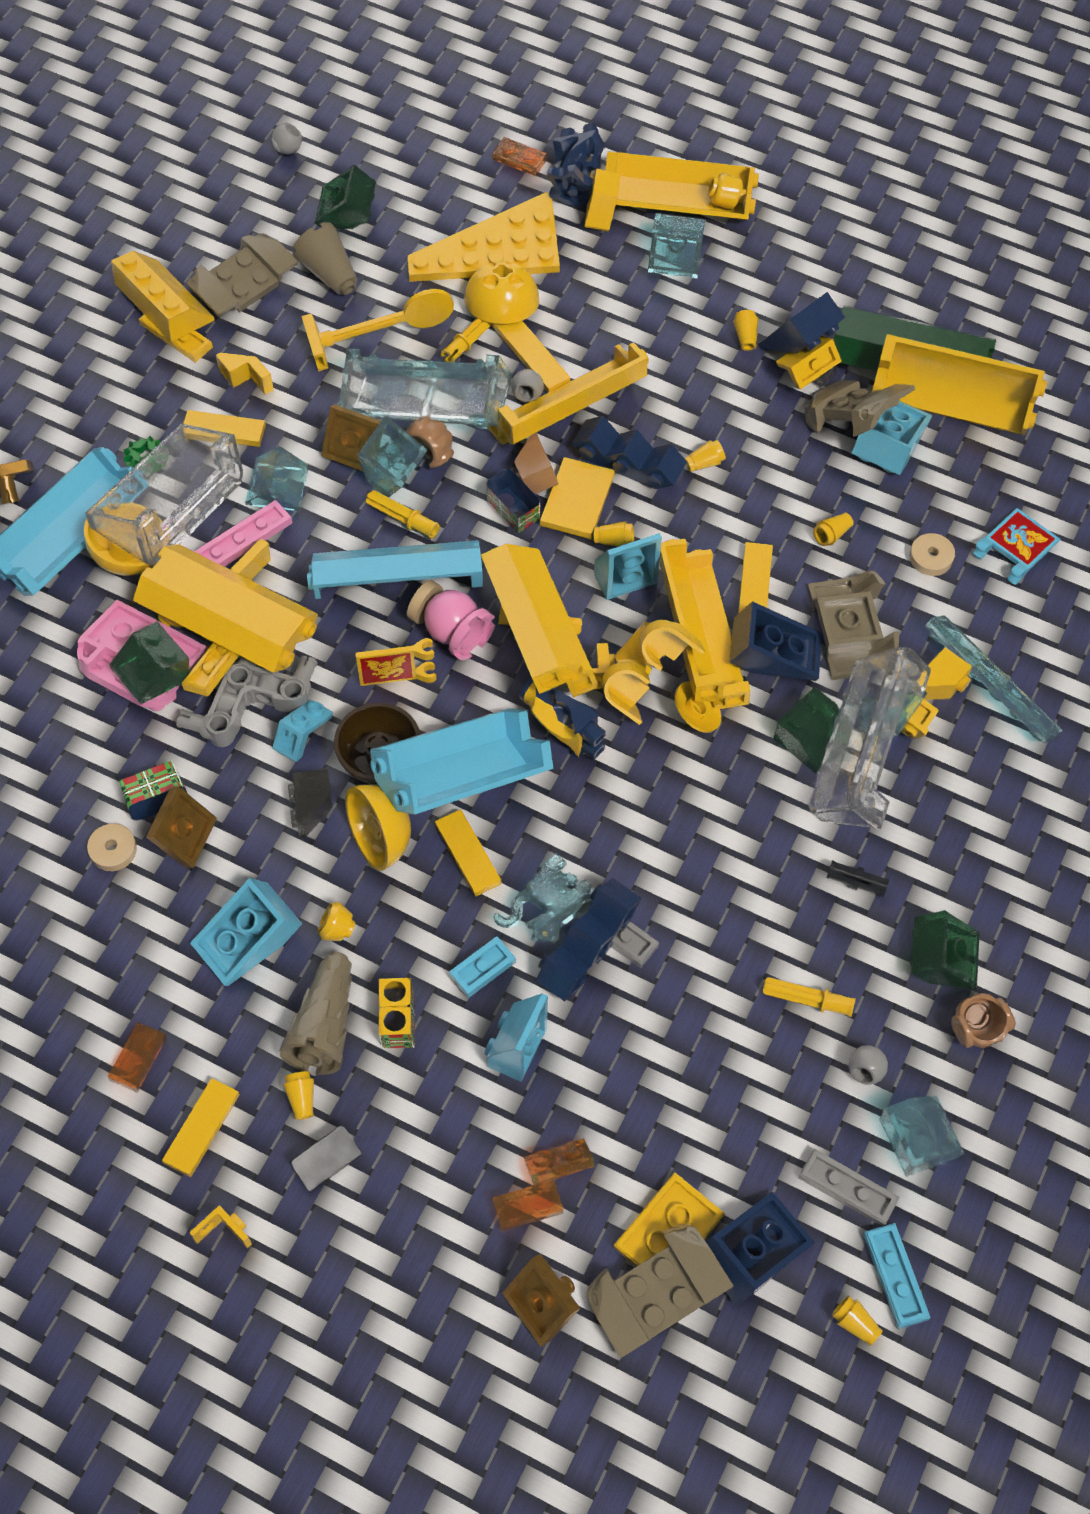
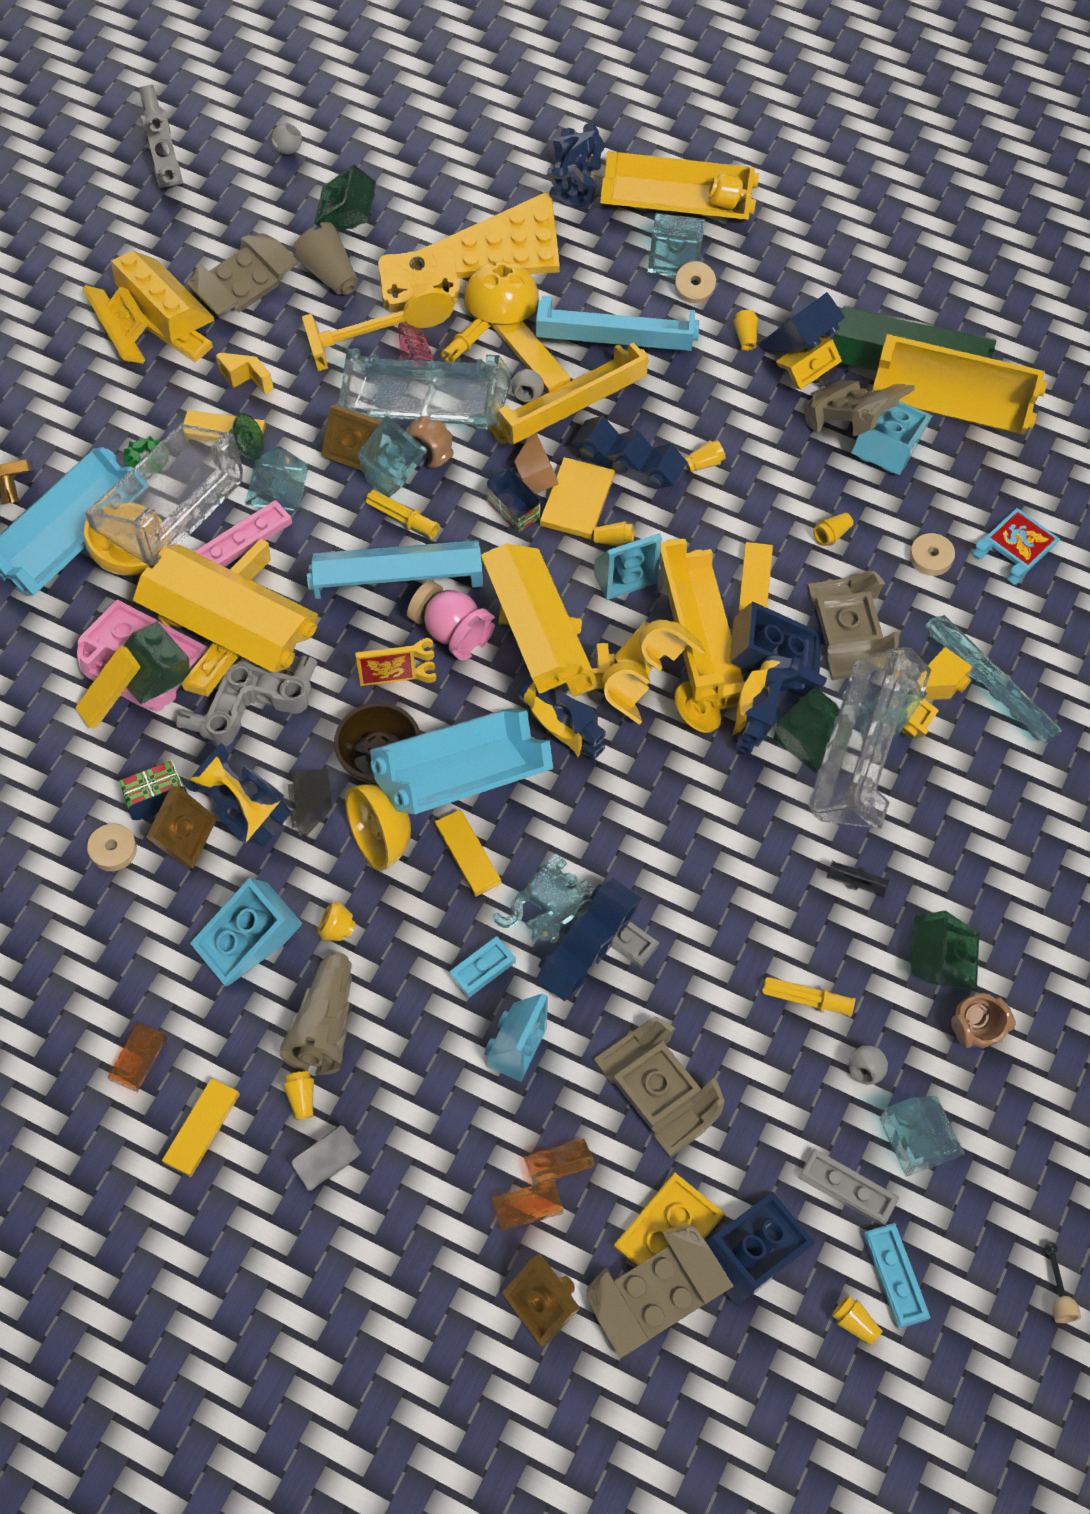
yellow bracket [190,1205,252,1248] -> none
medium azure bracket [273,700,333,762] -> none
yellow piece [379,978,415,1048] -> none
clear orange plate [493,137,547,176] -> none
yellow slope [584,169,621,232] -> none
none -> yellow tile [75,646,141,728]
none -> yellow bracket [82,285,149,364]
none -> light grey pin [139,84,183,189]
none -> dark blue hips [185,742,292,847]
none -> clear green piece [228,413,265,460]
none -> yellow axle [378,248,459,312]
none -> clear pink slope [398,323,434,373]
none -> medium azure panel [536,296,699,351]
none -> dark tan piece [593,1017,725,1158]
none -> tan piece [675,261,716,304]
none -> dark blue hips [732,656,827,755]
none -> hinge [1044,1242,1081,1323]

